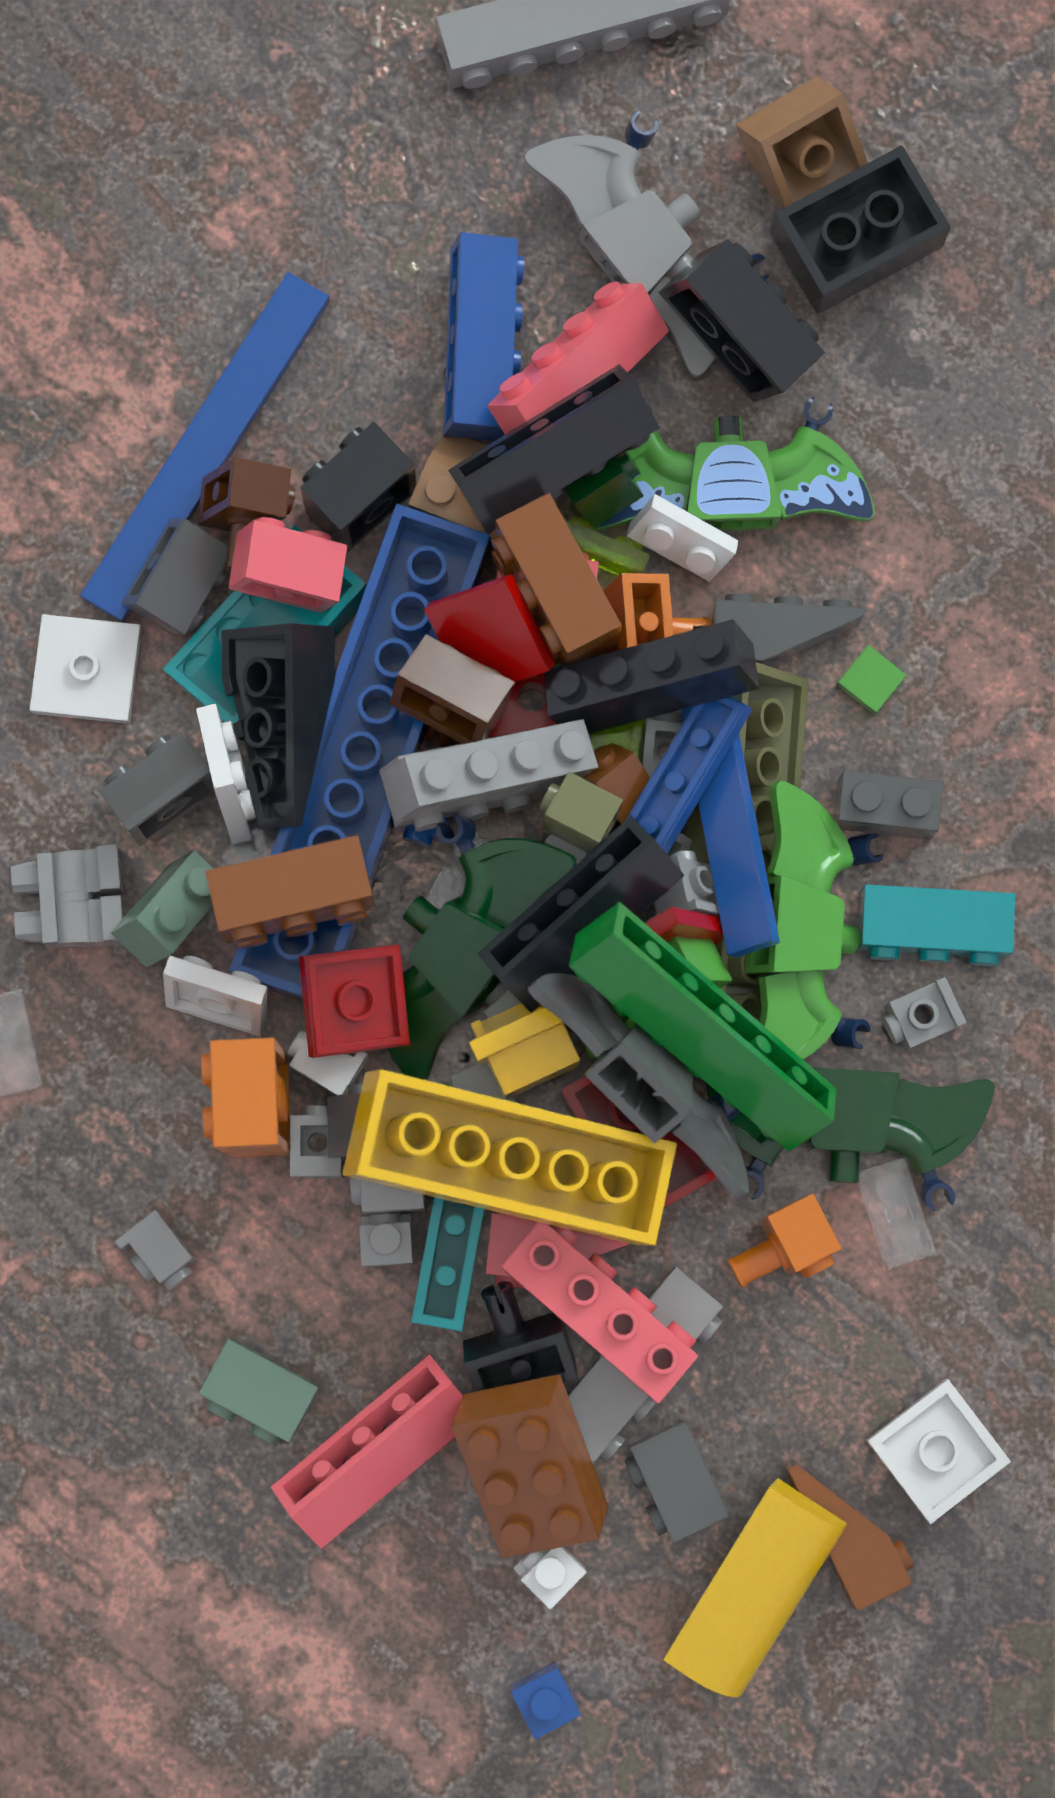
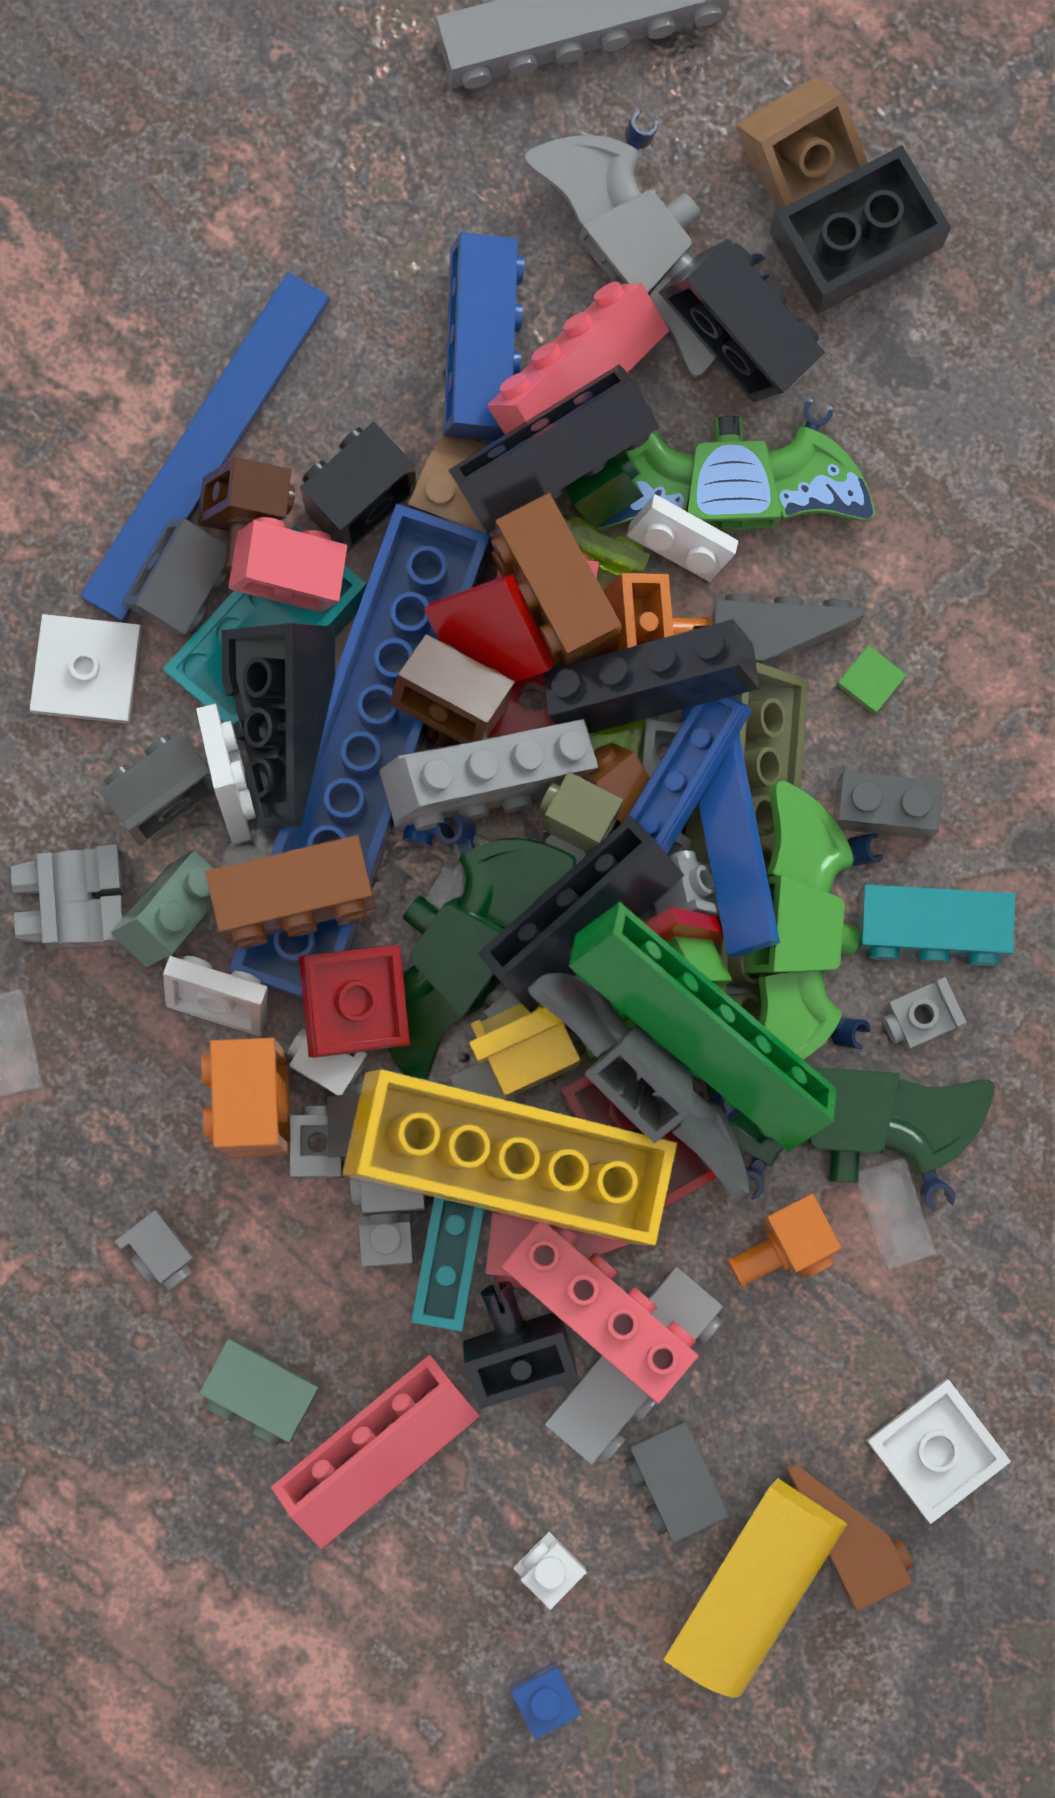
dark orange brick [451,1374,608,1559] -> none

